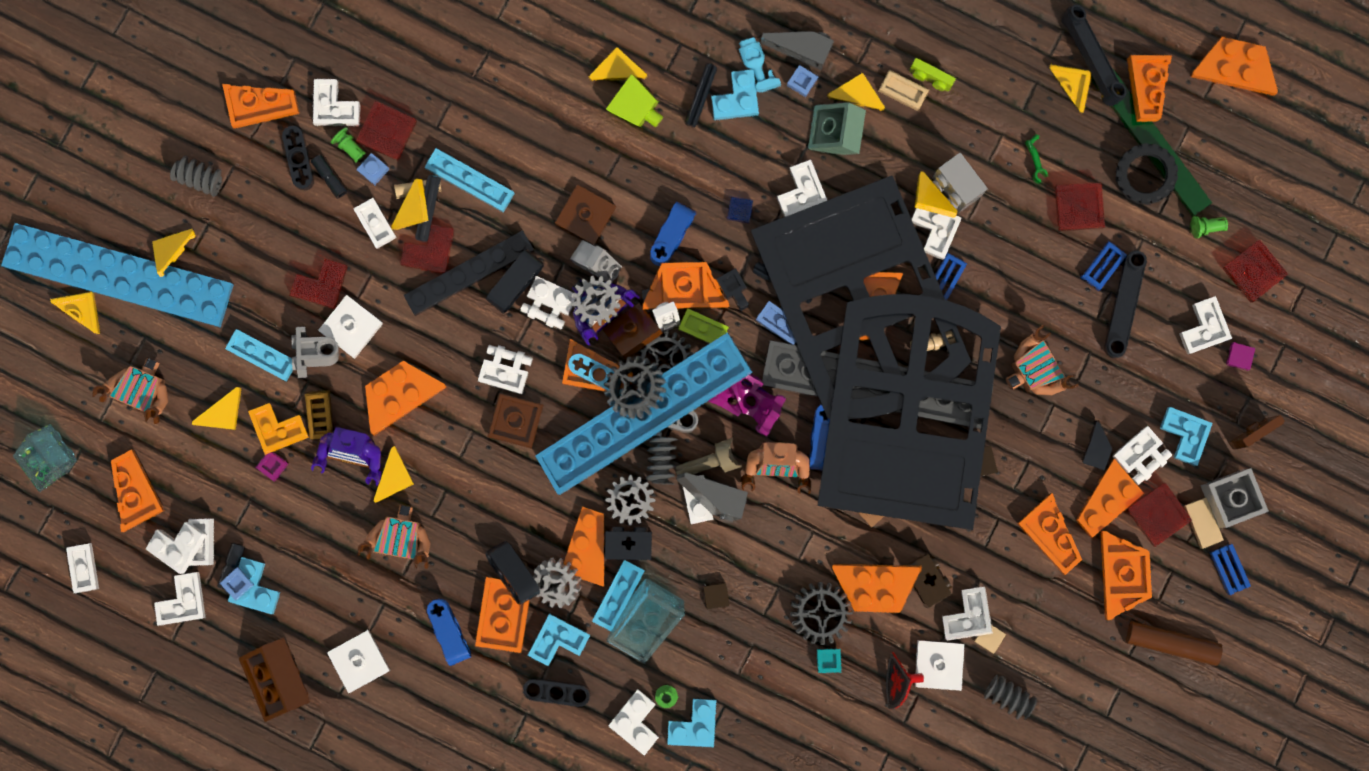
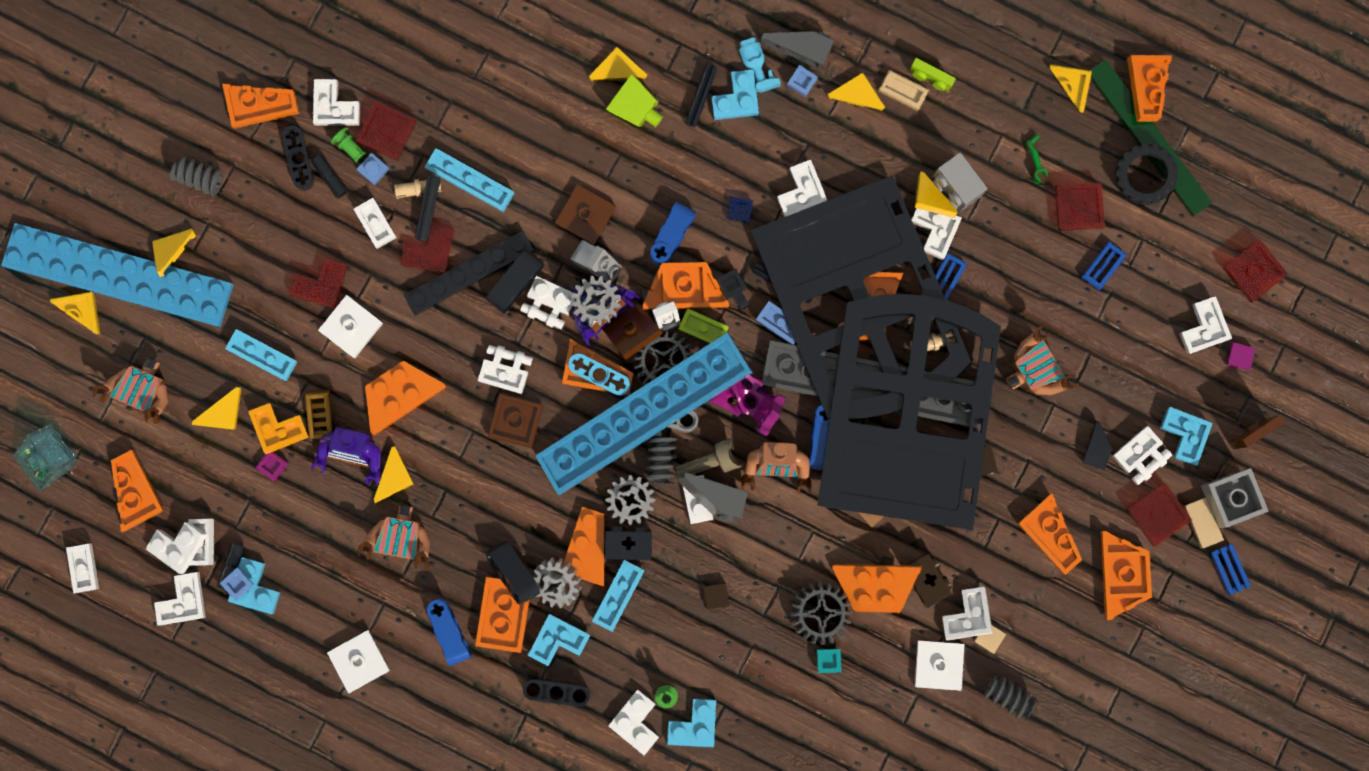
reddish brown slope [239,638,310,722] -> none
light grey pin [292,327,339,378] -> none
yellow tile [391,179,429,230] -> none
dark grey gear [604,356,666,419] -> none
clear light blue slope [606,578,684,664] -> none
sand green slope [808,102,866,155] -> none
shield [886,652,924,709] -> none
black piece [1061,5,1127,106] -> none
orange wing [1076,459,1144,538] -> none
black piece [1104,251,1147,359] -> none
reddish brown brick [1125,621,1223,666] -> none
bright green pin [1190,216,1228,239] -> none
orange wing [1191,37,1278,96] -> none

